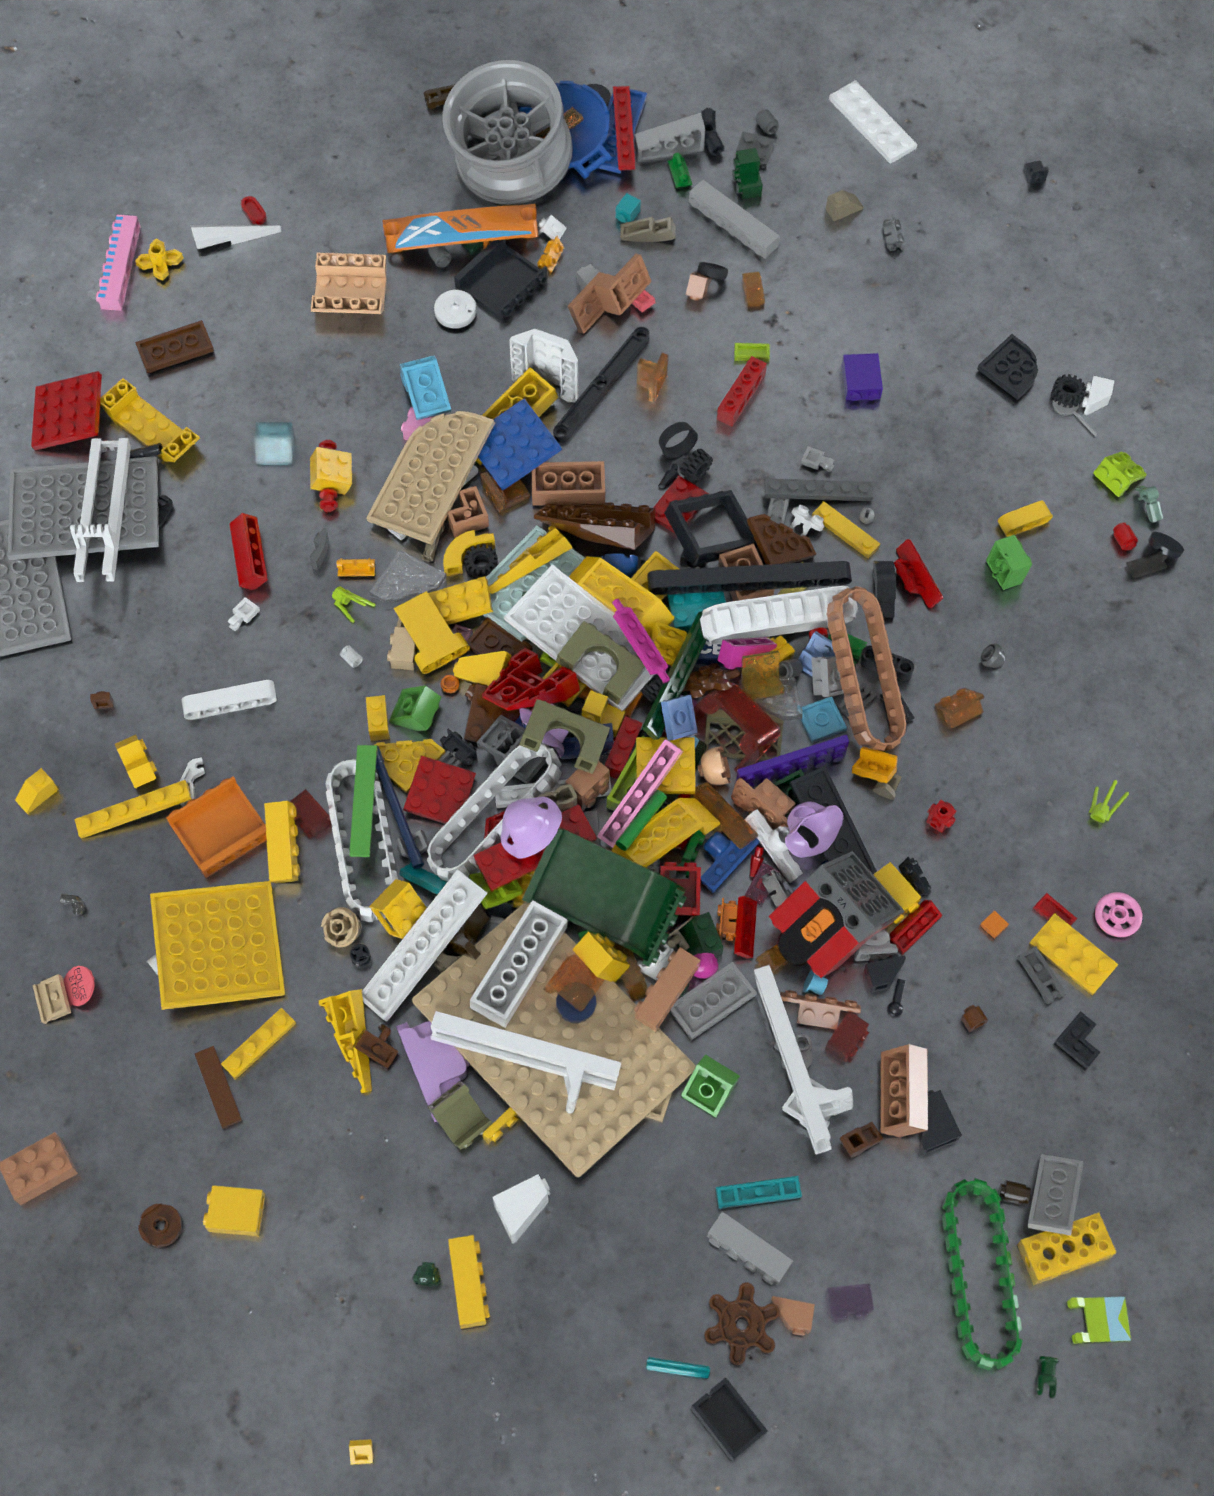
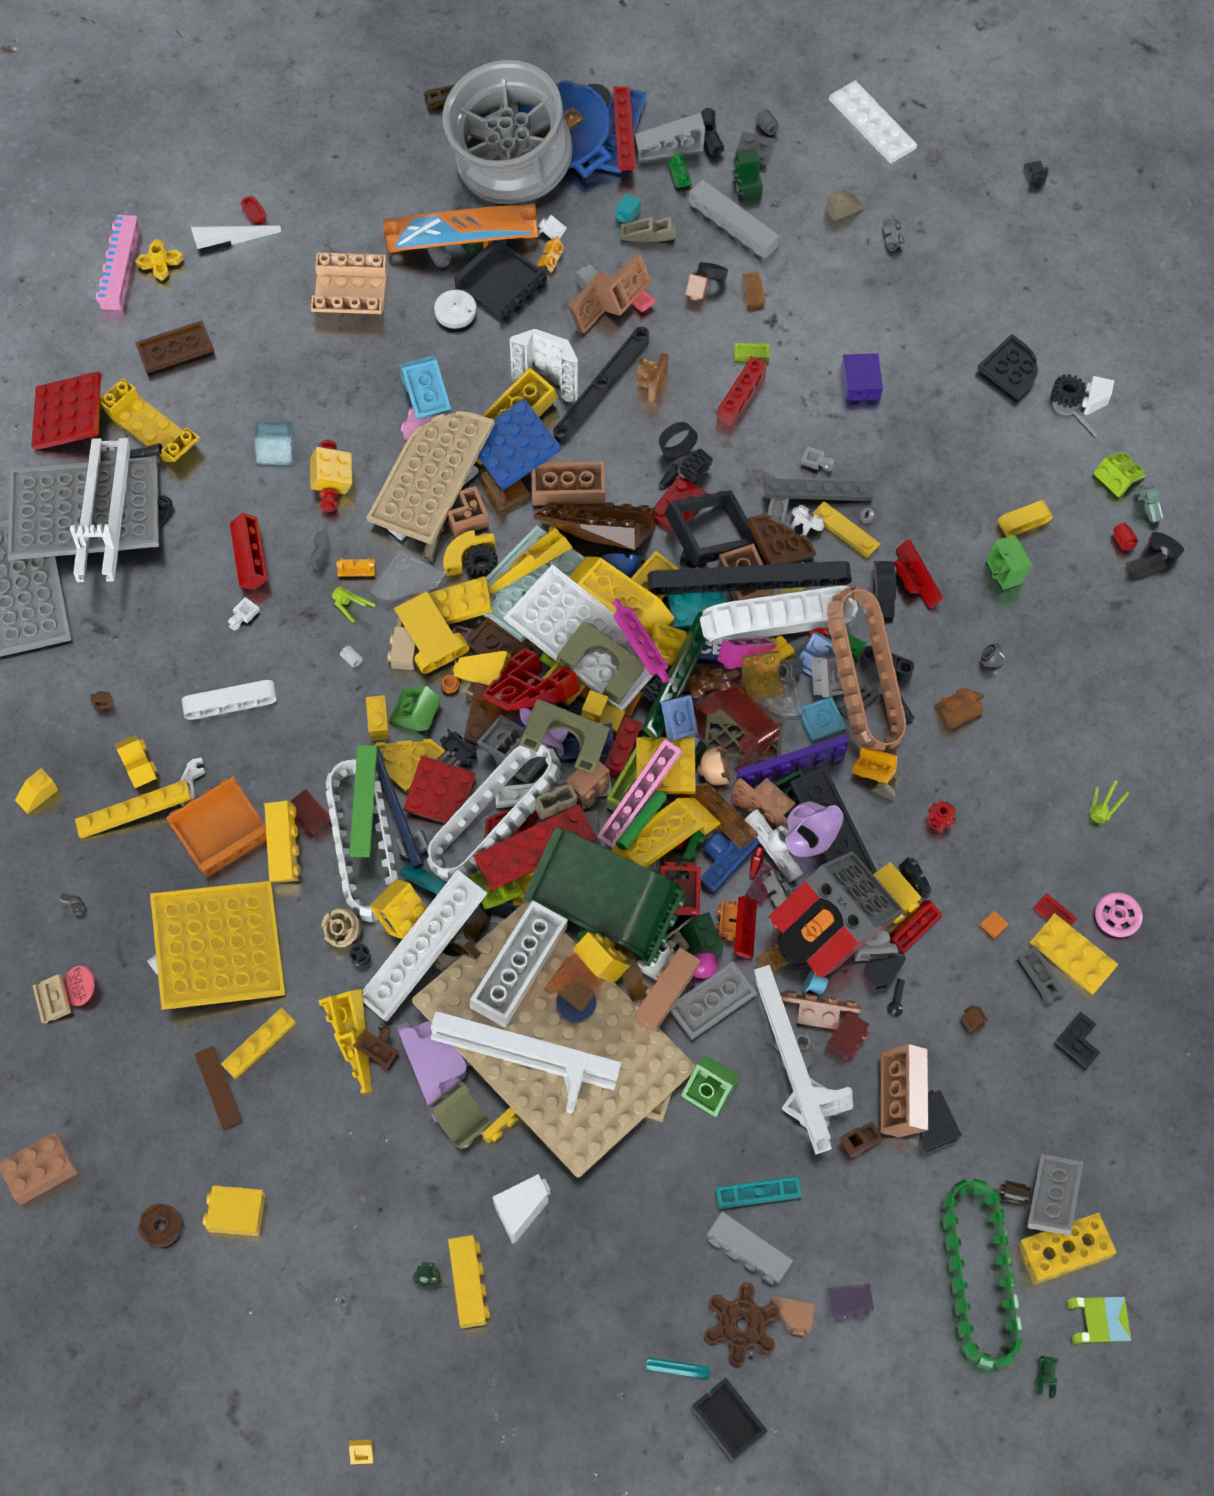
lavender piece [501,797,562,858] -> none

